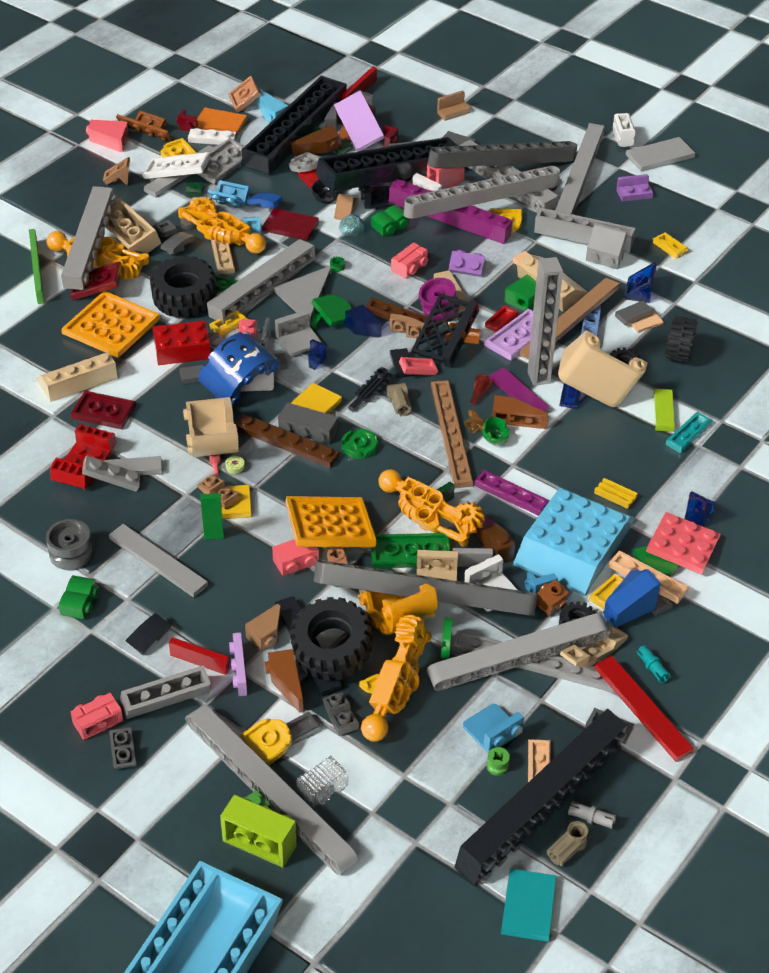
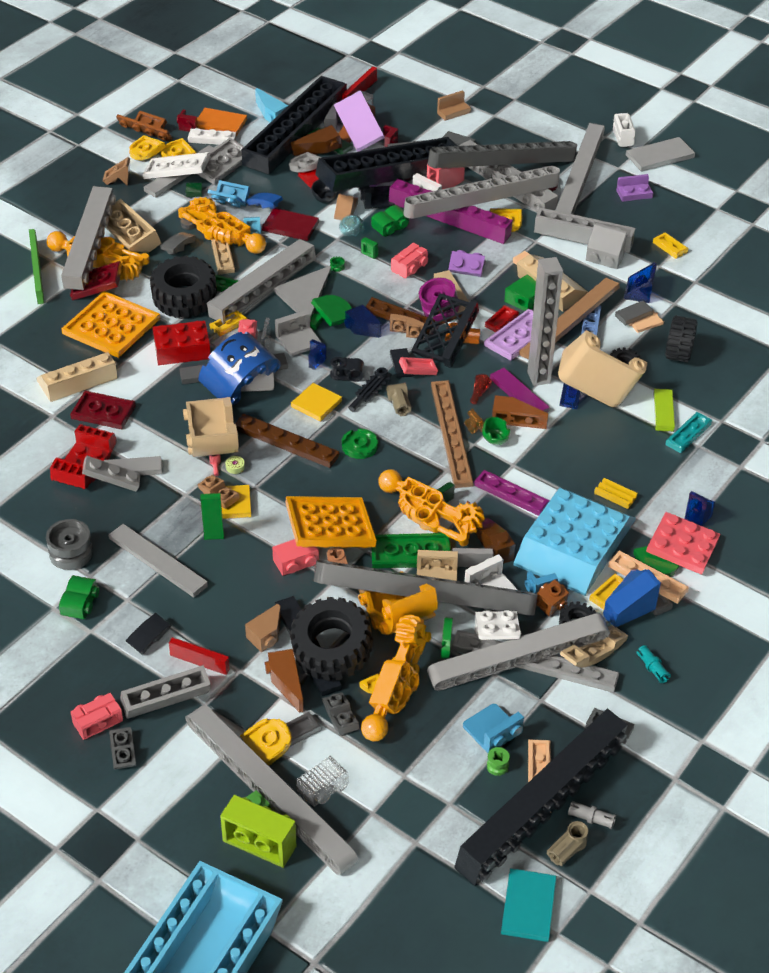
coral slope [86,119,129,152] -> none
dark grey plate [154,220,177,238] -> none
nougat tile [228,76,261,113] -> none
lavender plate [229,633,247,696] -> none
dark grey brick [278,402,338,444] -> none
red tile [594,656,694,762] -> none
none -> yellow tile [129,135,166,160]
none -> black piece [330,357,364,382]
none -> green tile [361,237,378,259]
none -> white bracket [475,610,521,640]

